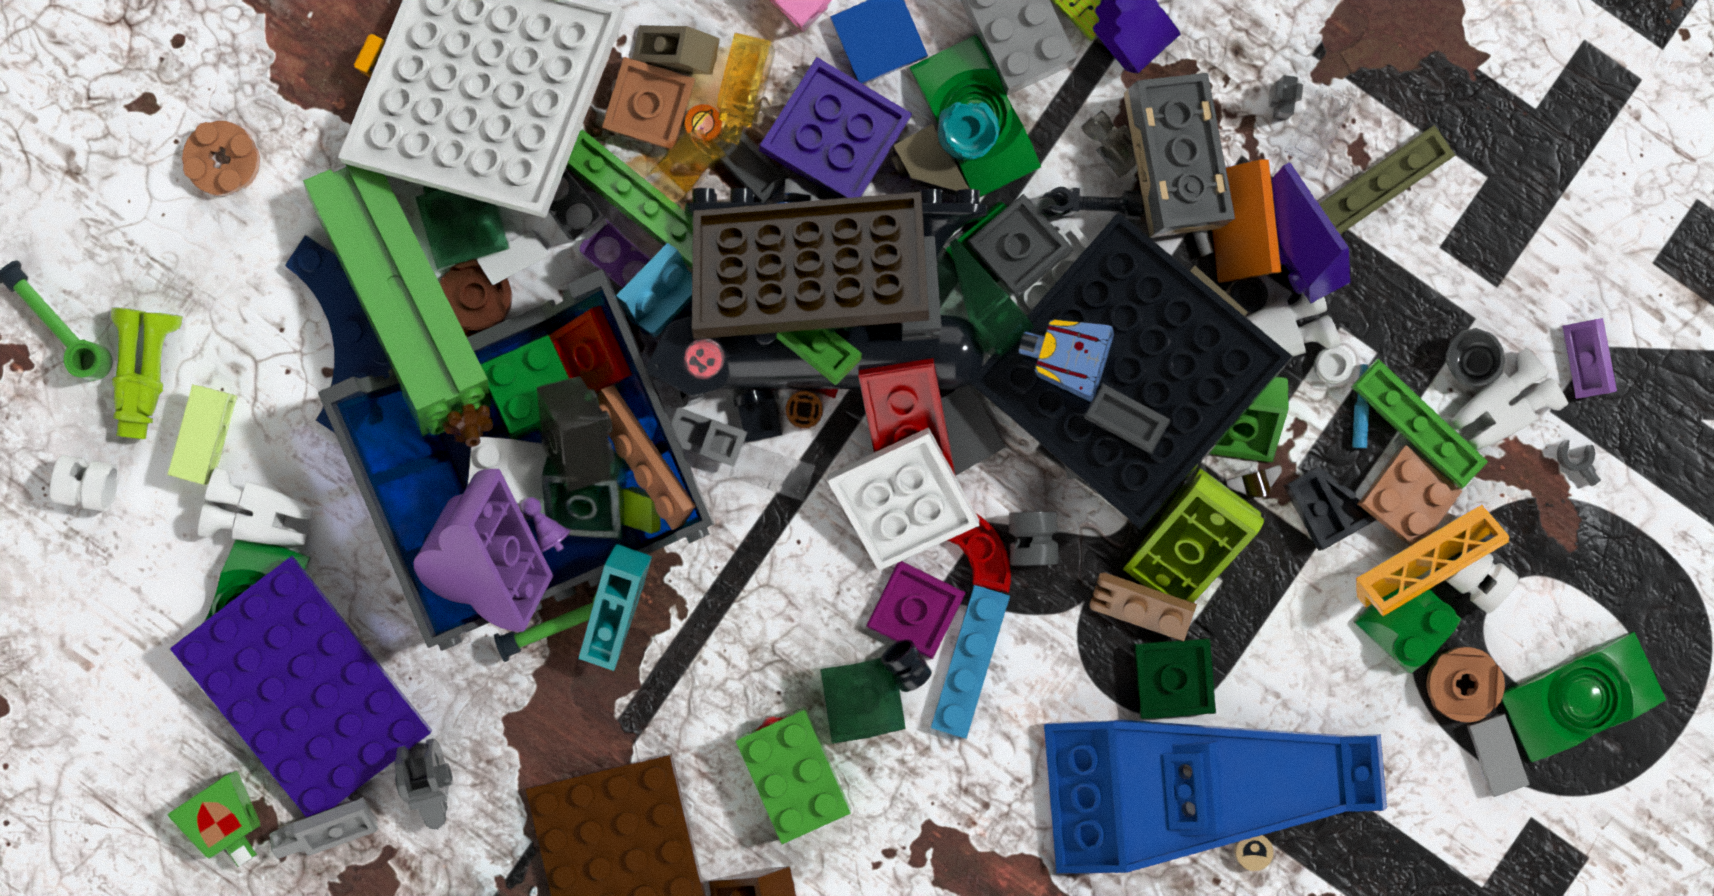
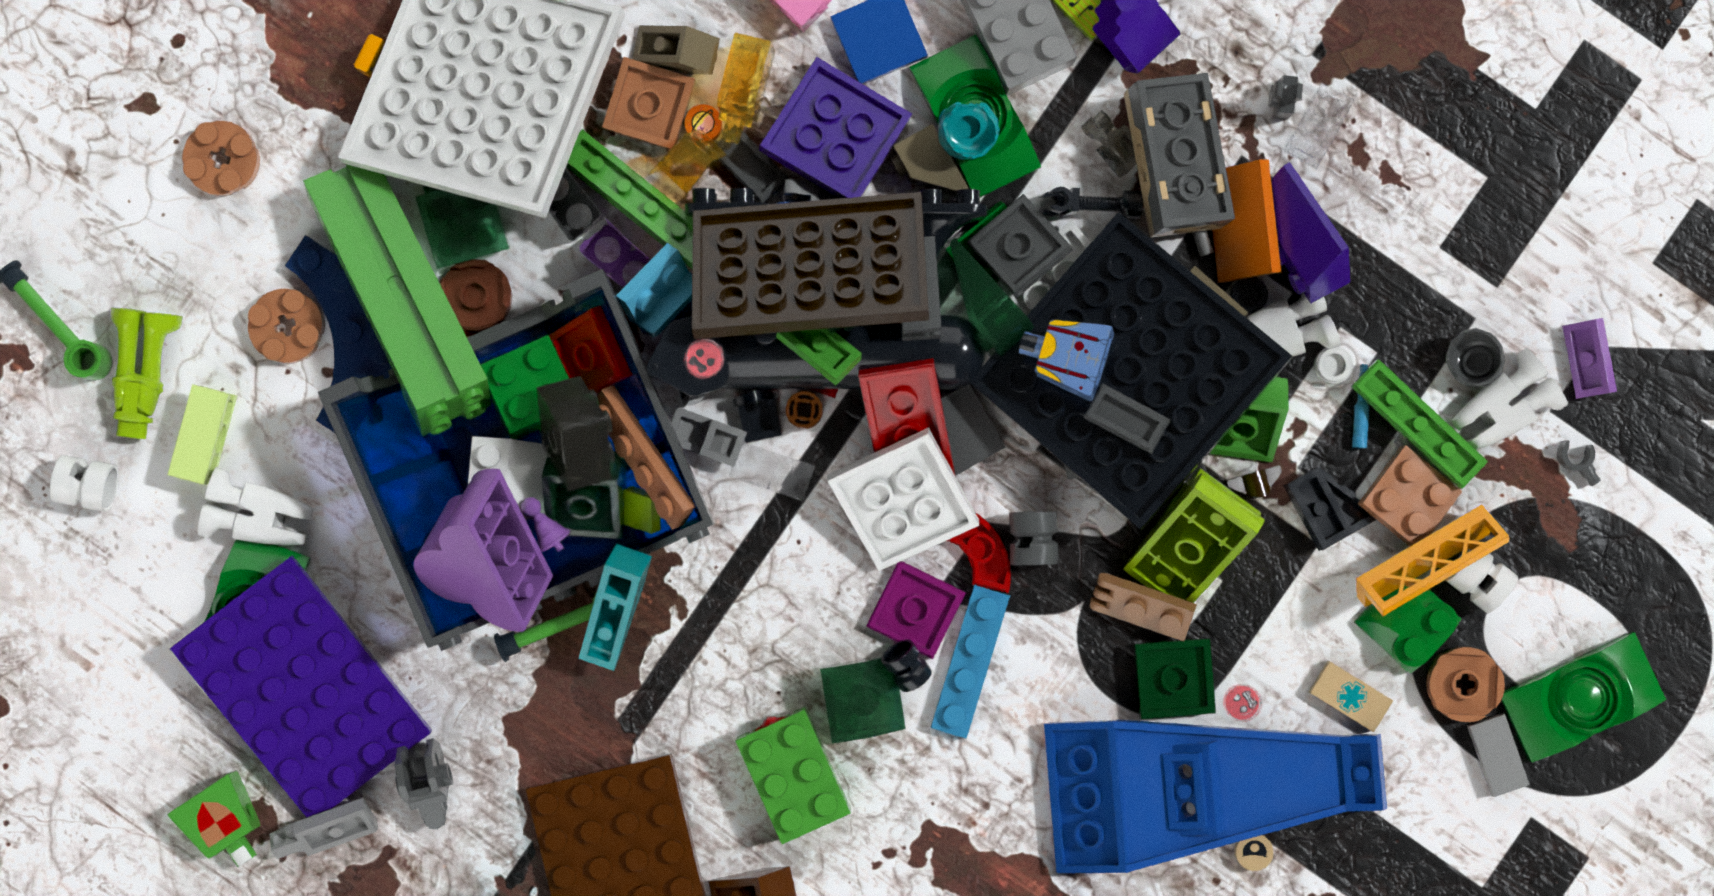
reddish brown plant [443,404,493,447] -> none
white sticker [477,230,549,285] -> none
olive tile [1319,125,1456,234] -> none
none -> nougat plate [248,288,325,364]
none -> clear tile [1223,684,1262,722]
none -> tan tile [1308,660,1393,732]

